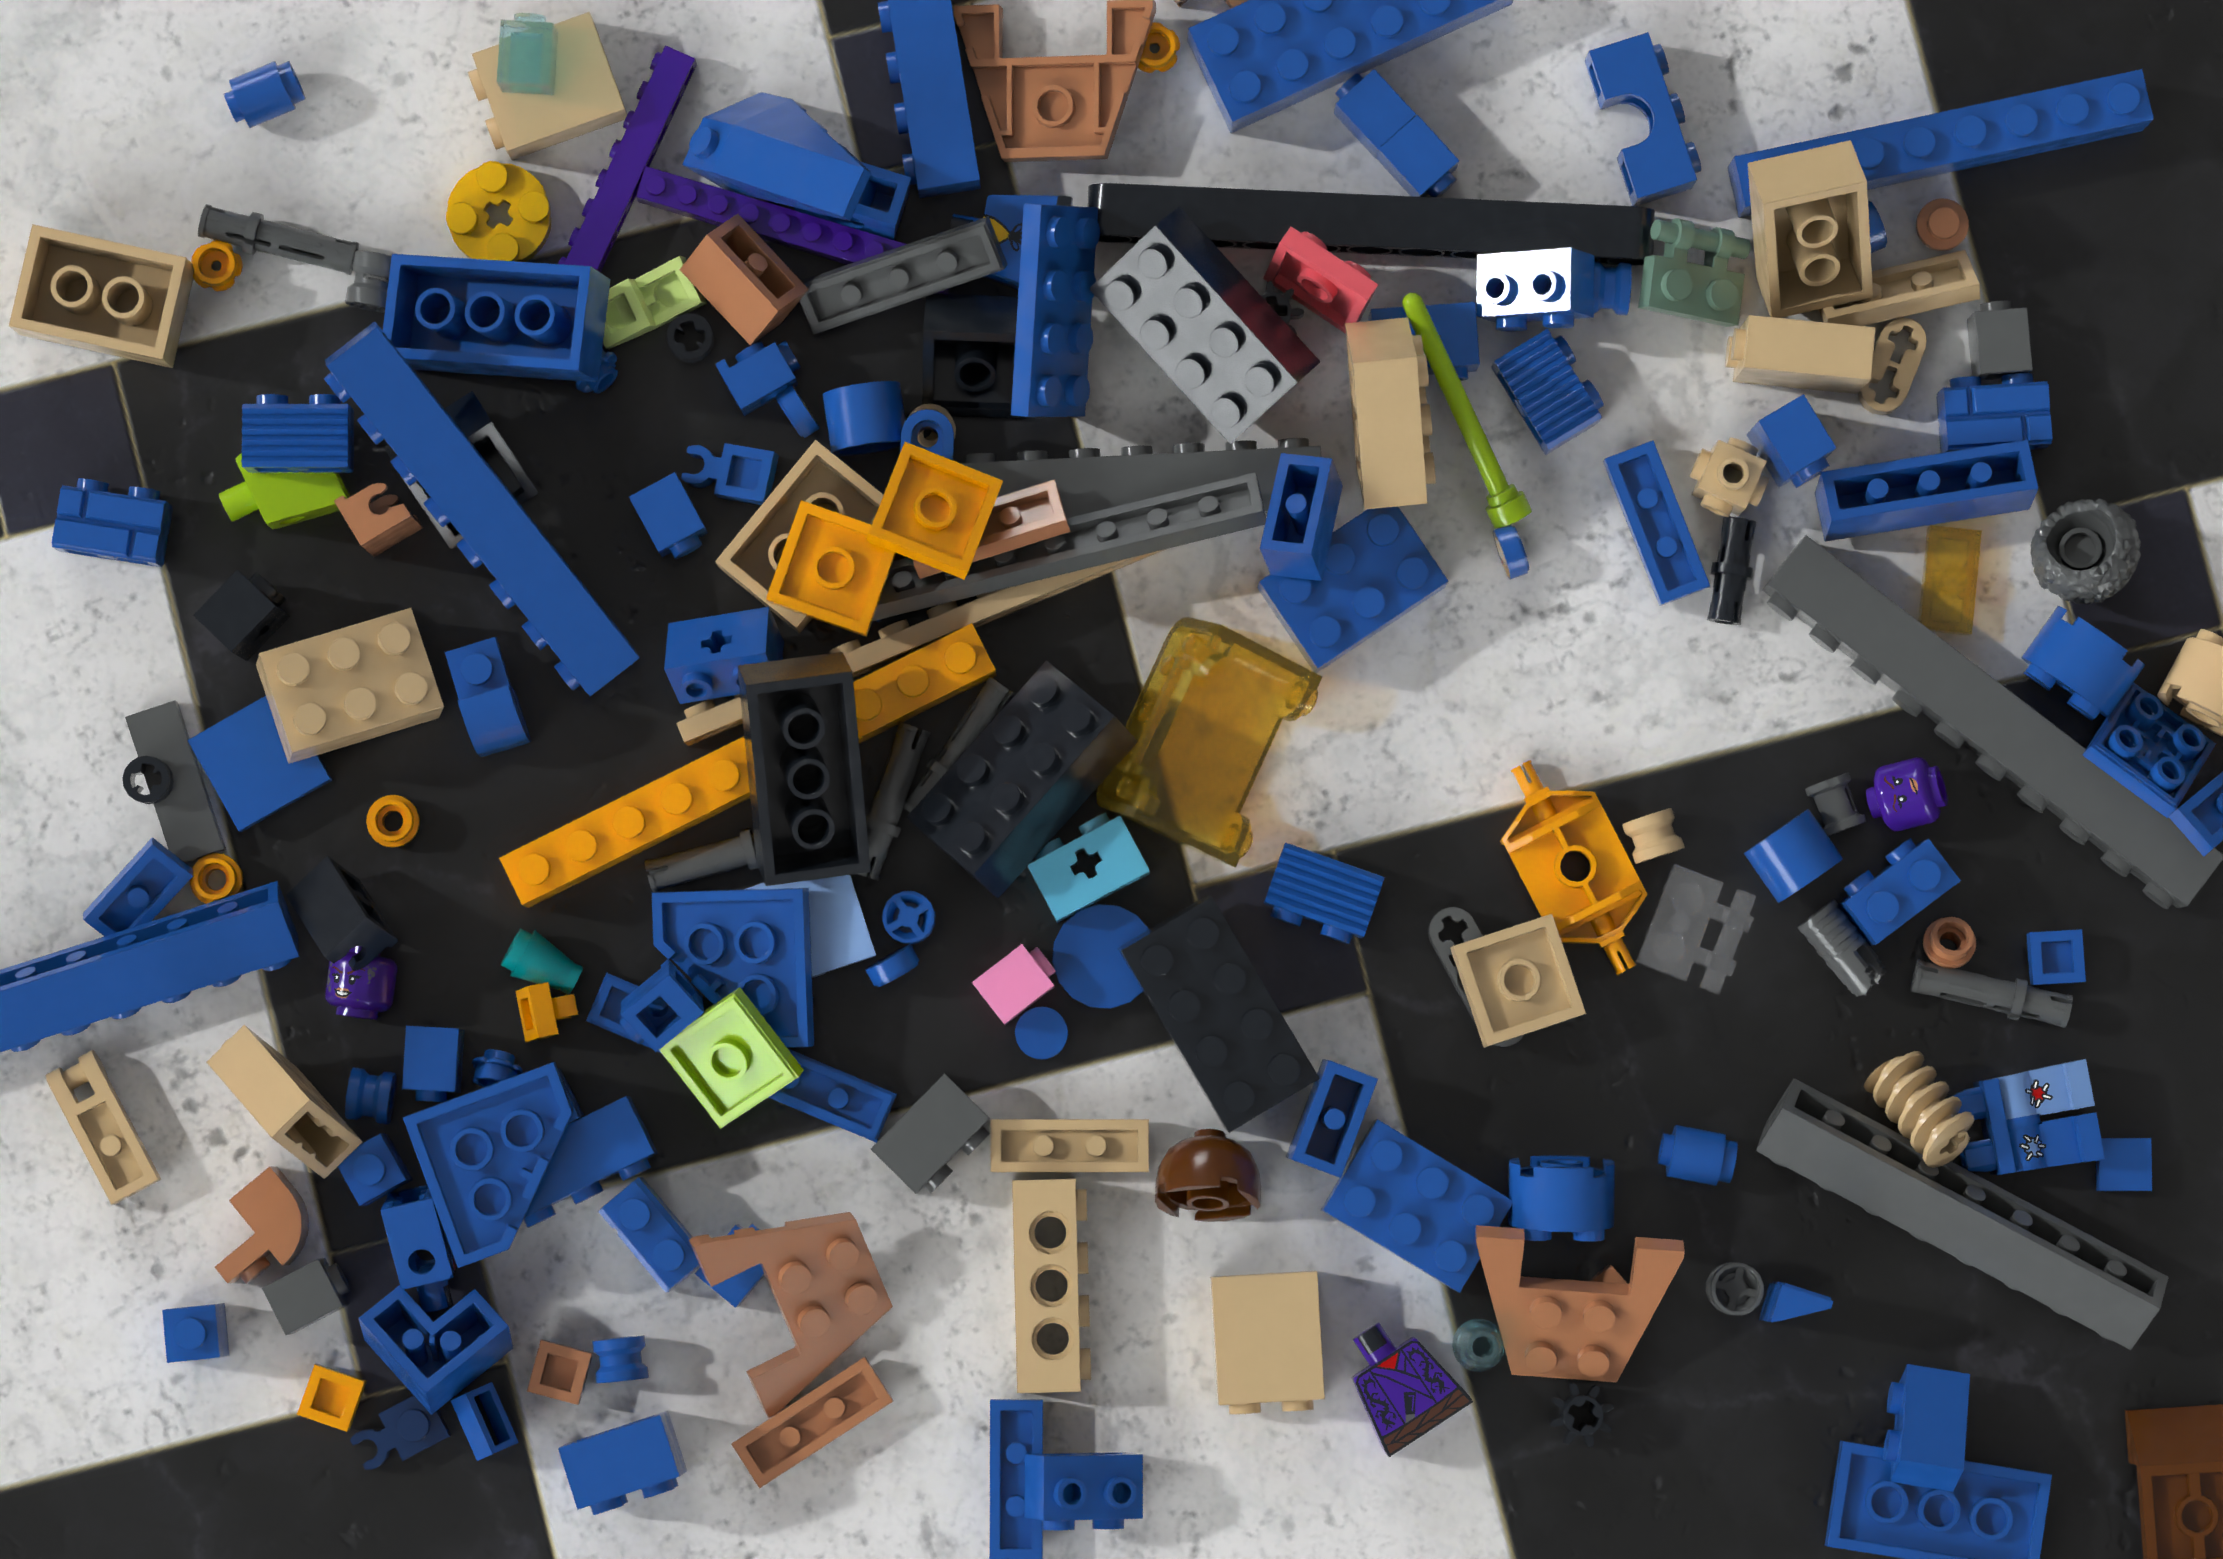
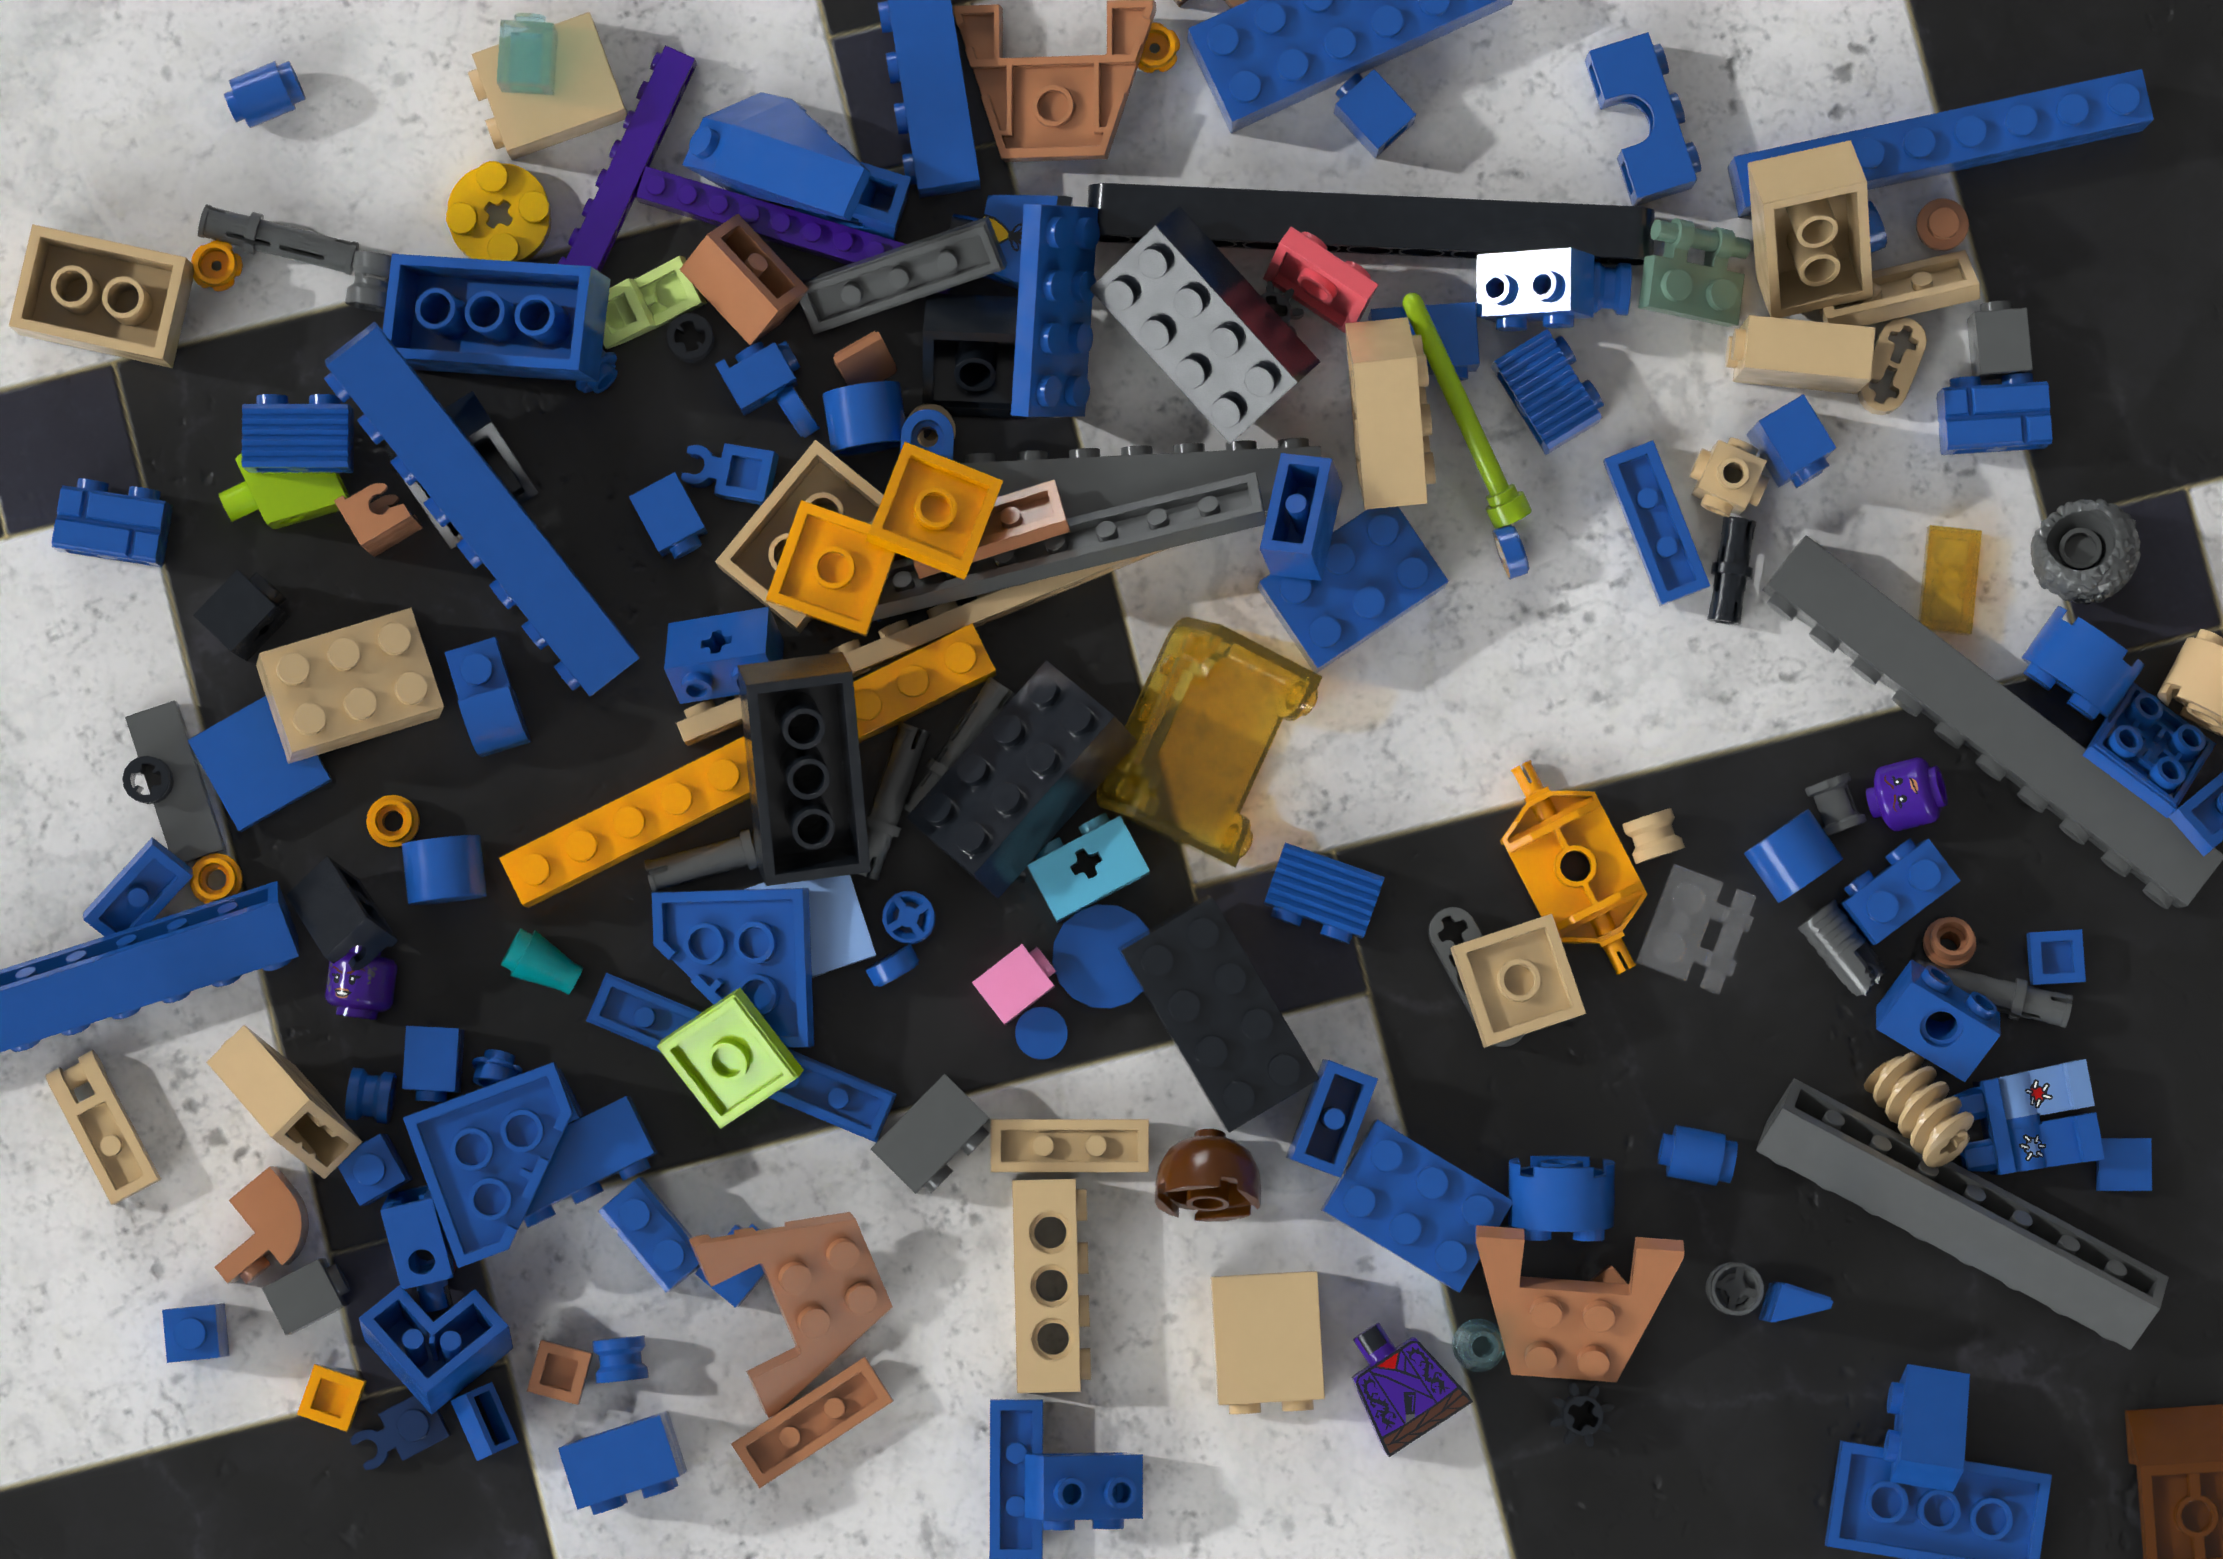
light orange tile [515,982,578,1043] -> none
blue brick [620,959,704,1053] -> none
blue brick [1376,115,1459,198] -> none
blue brick [1815,440,2039,542] -> none
none -> blue piece [401,835,487,905]
none -> nougat slope [833,331,897,386]
none -> blue brick [1876,959,2001,1082]

